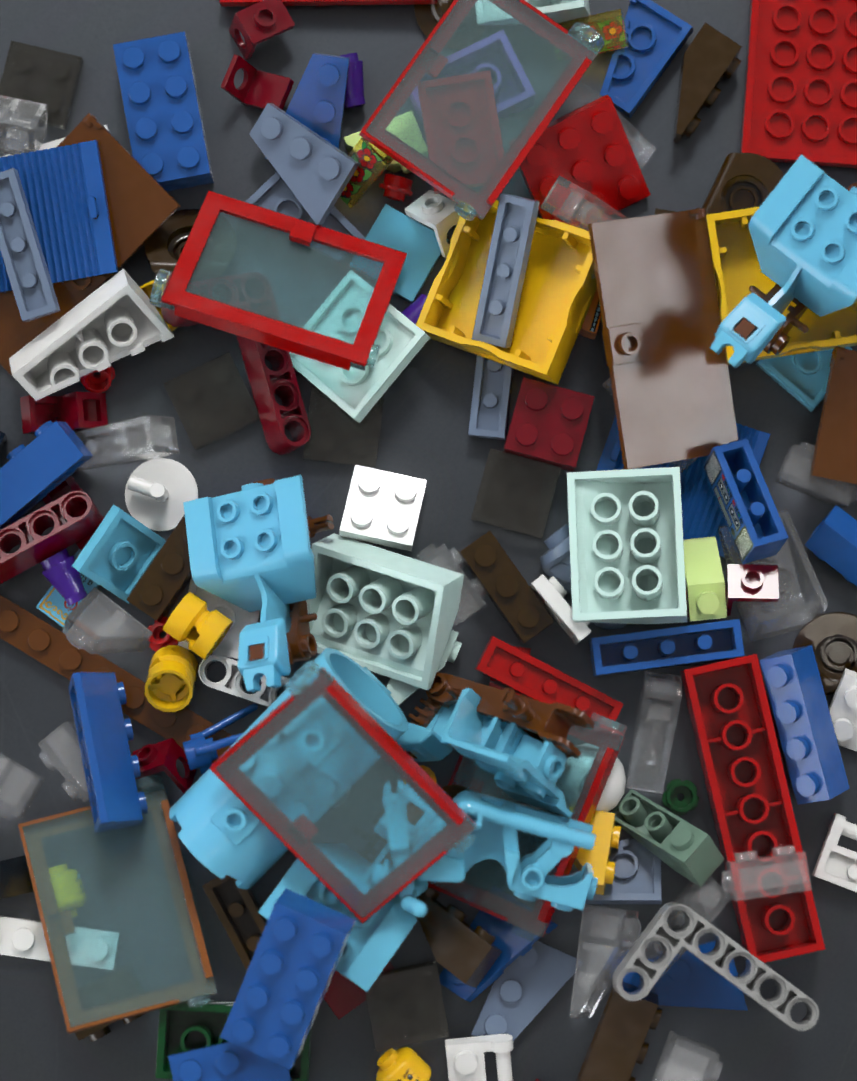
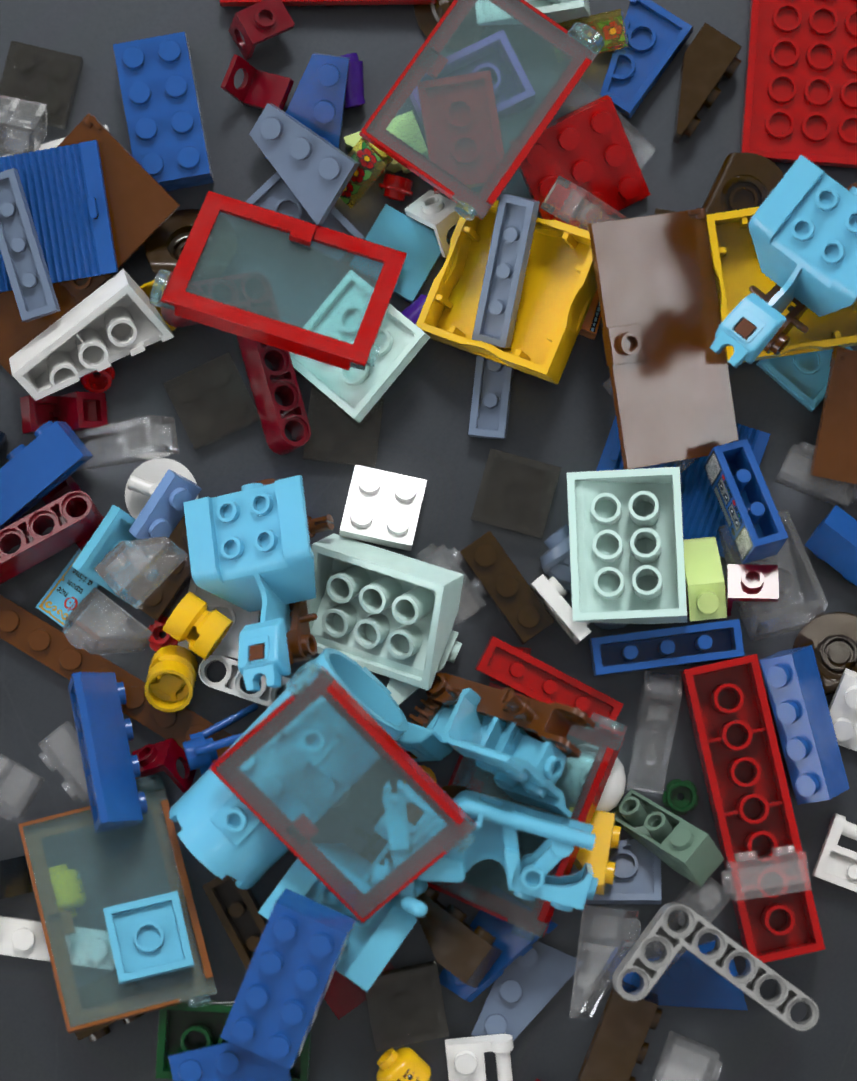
dark purple cone [40,549,88,606] -> none
dark red brick [503,377,595,472] -> none
none -> clear slope [94,536,188,609]
none -> medium azure plate [103,891,194,985]
none -> medium blue plate [129,469,201,550]

